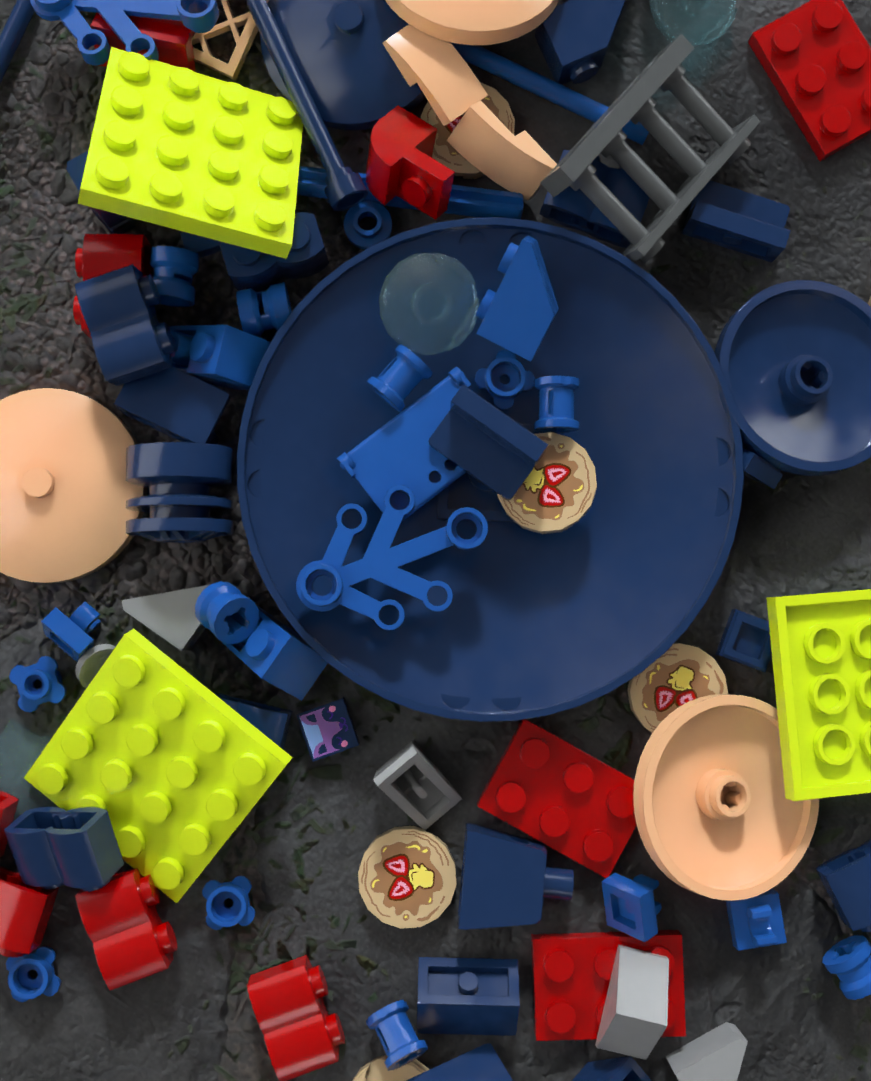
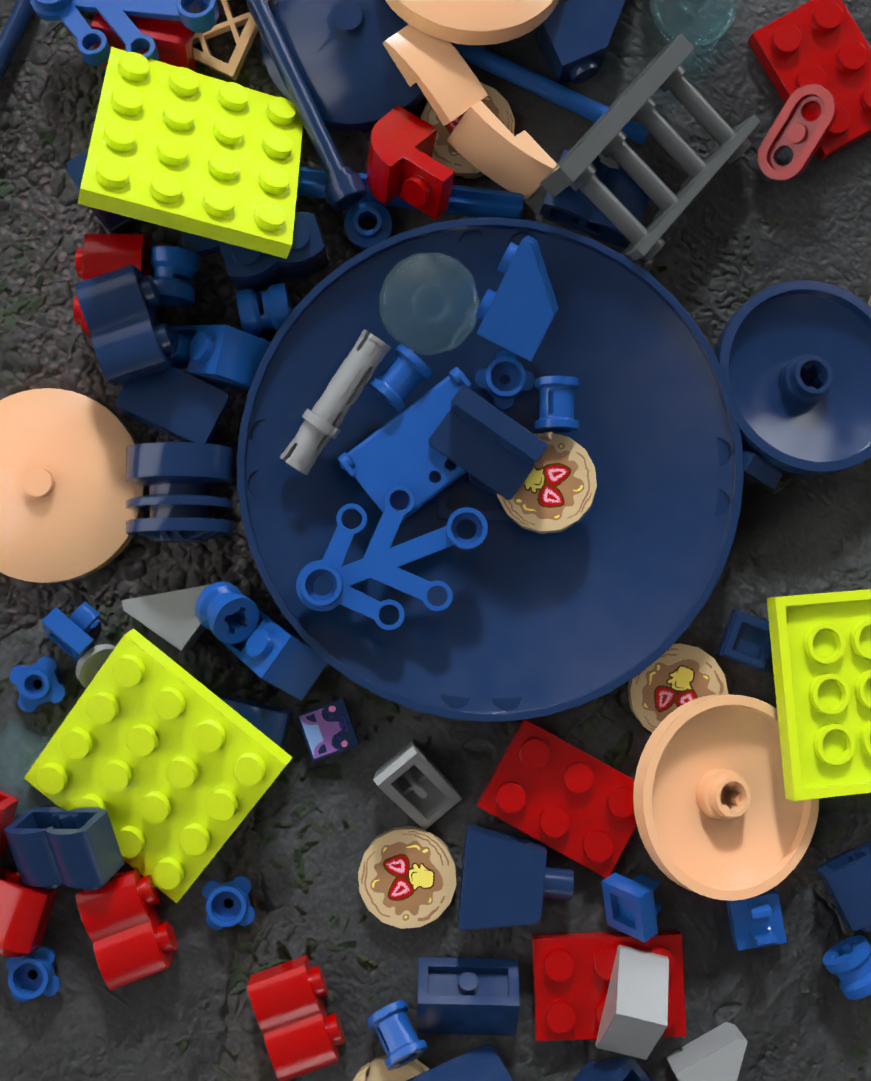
dark blue panel [681,180,791,263] -> none
none -> light grey pin [280,329,391,475]
none -> red plate [757,84,838,181]

